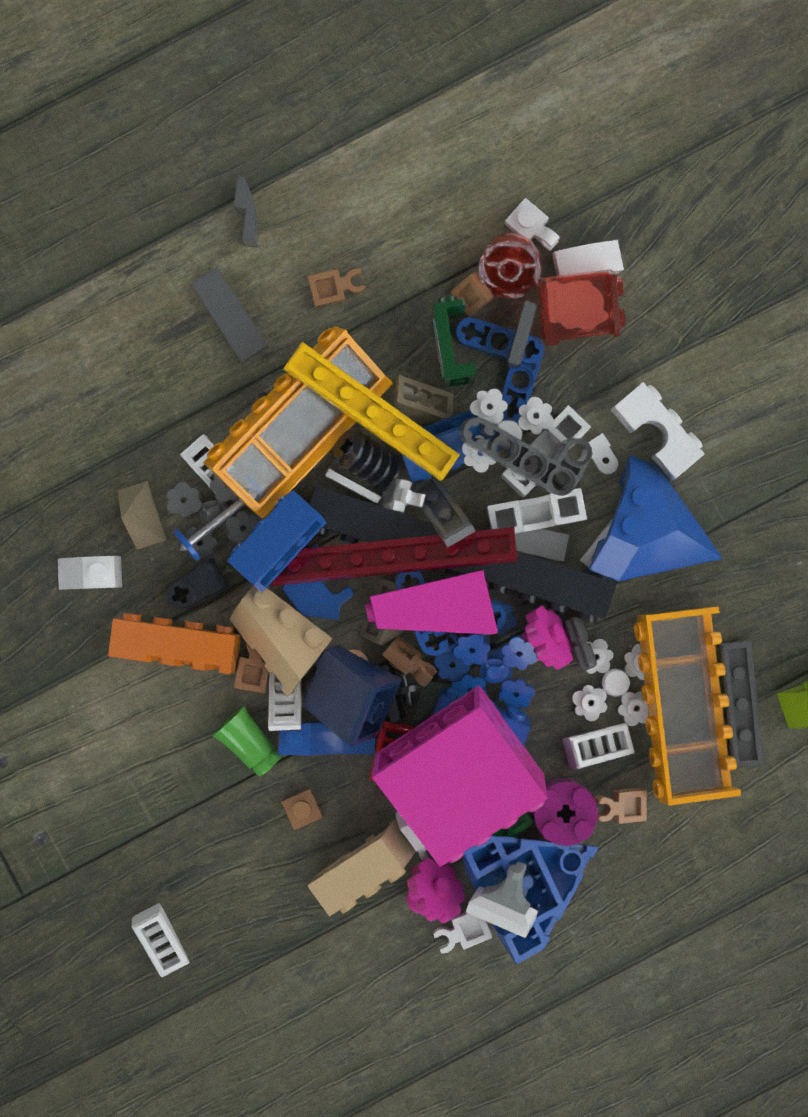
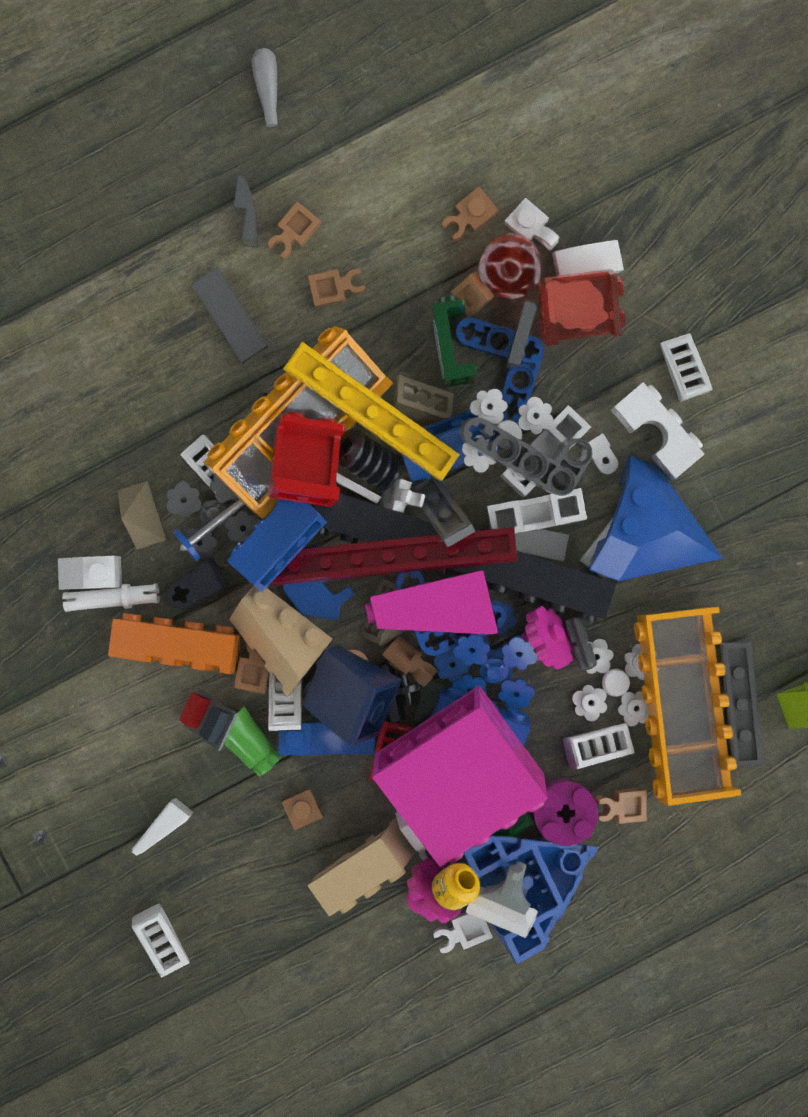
none -> white pin [62,583,160,612]
none -> white slope [132,798,193,856]
none -> piece [179,689,238,751]
none -> light grey piece [251,48,278,127]
none -> medium nougat plate [268,201,322,261]
none -> red panel [268,412,345,507]
none -> yellow head [432,863,480,910]
none -> medium nougat plate [441,187,499,242]
none -> white slope [660,333,713,402]

